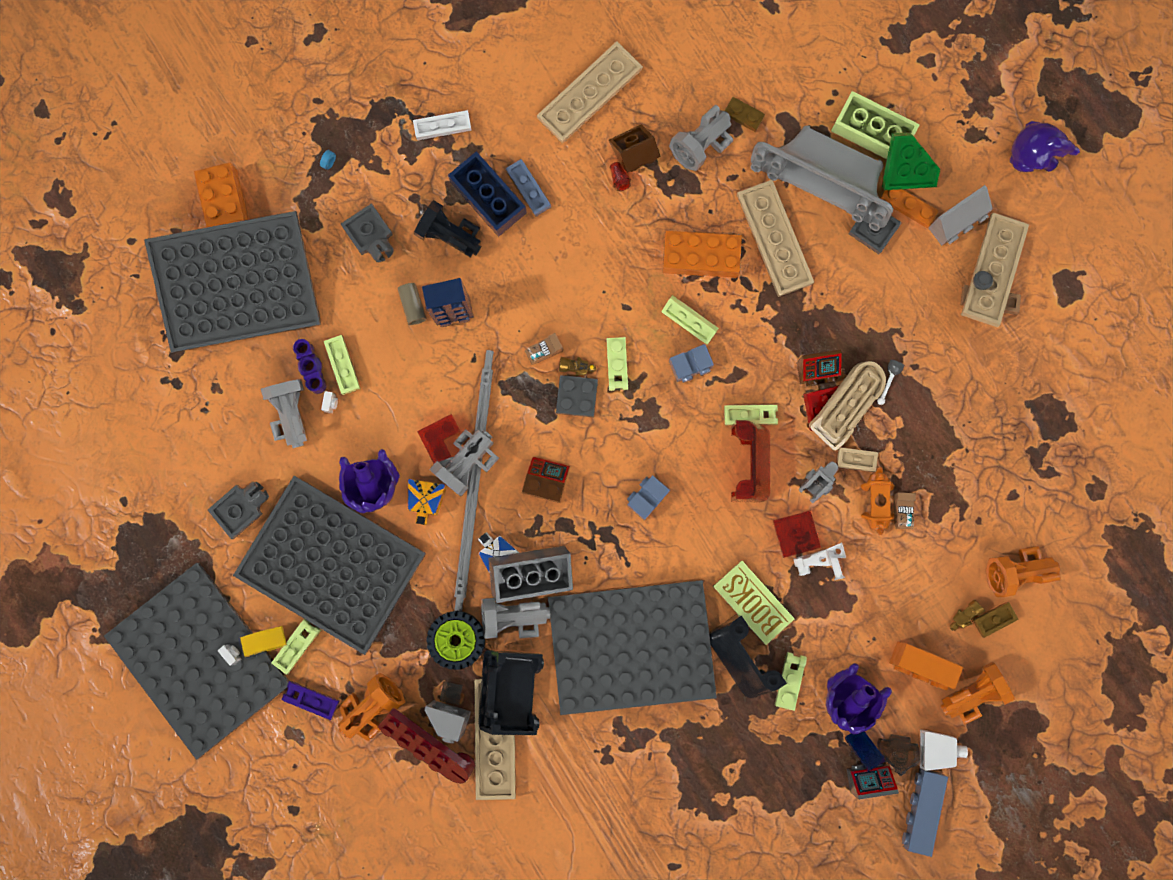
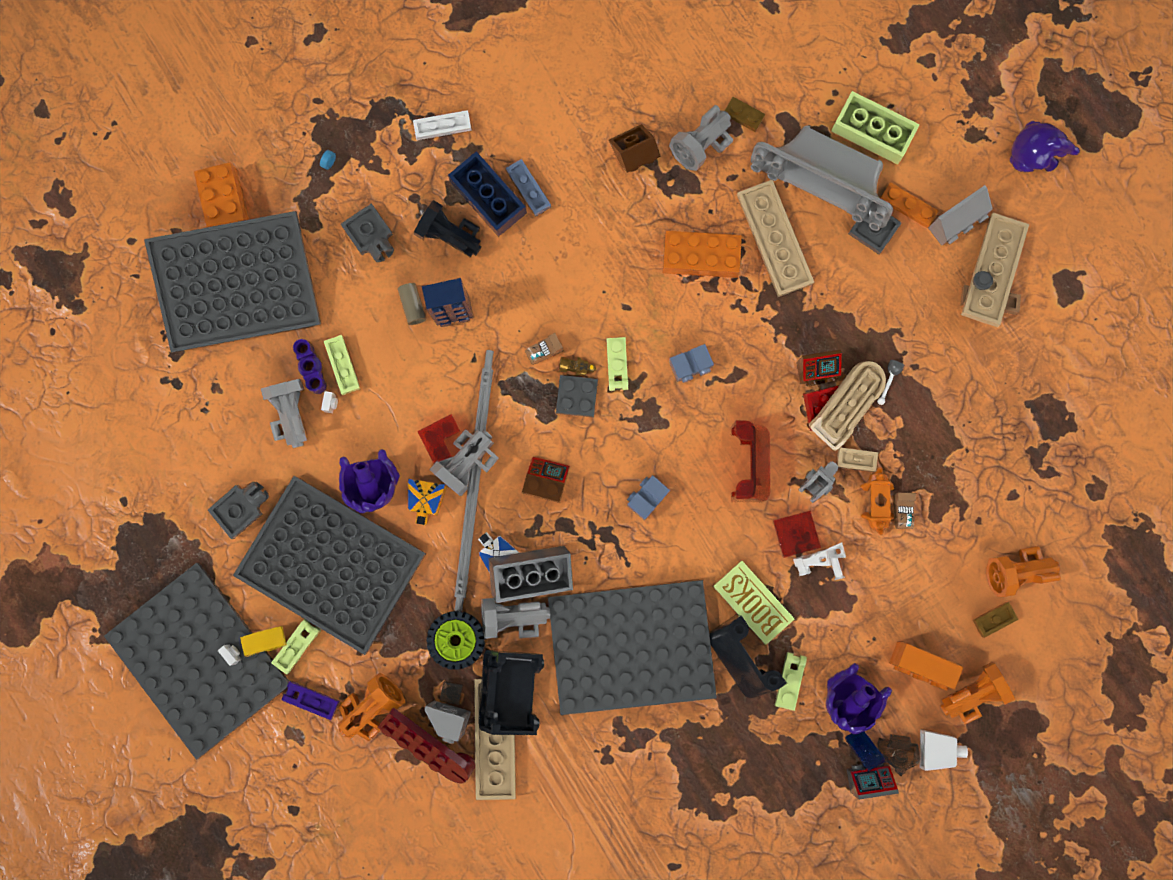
tan plate [537,41,643,144] -> none
clear red cone [610,162,631,191] -> none
yellowish green plate [661,295,719,345] -> none
yellowish green plate [724,405,778,425] -> none
green plate [882,132,941,190] -> none
sand blue brick [902,768,948,857] -> none
pearl gold piece [950,599,985,631] -> none

